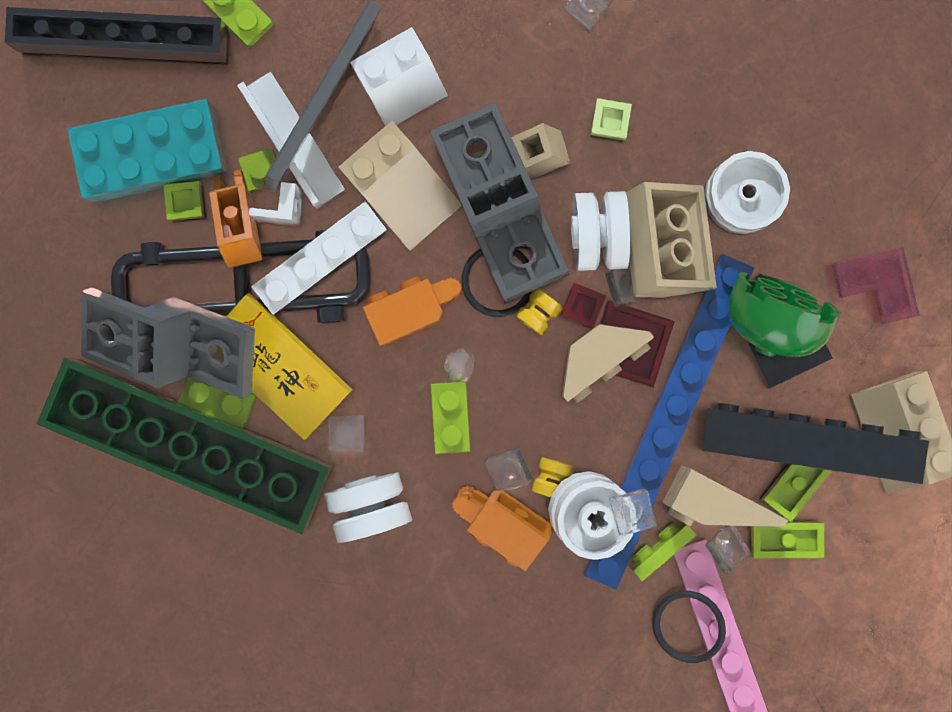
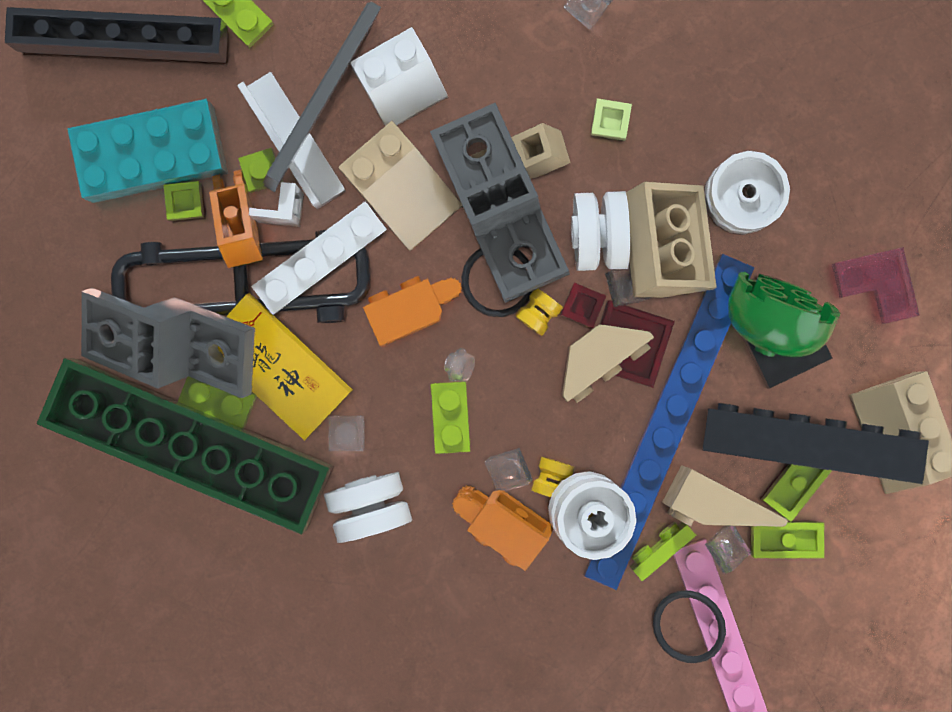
clear plate [609,488,657,536] -> none

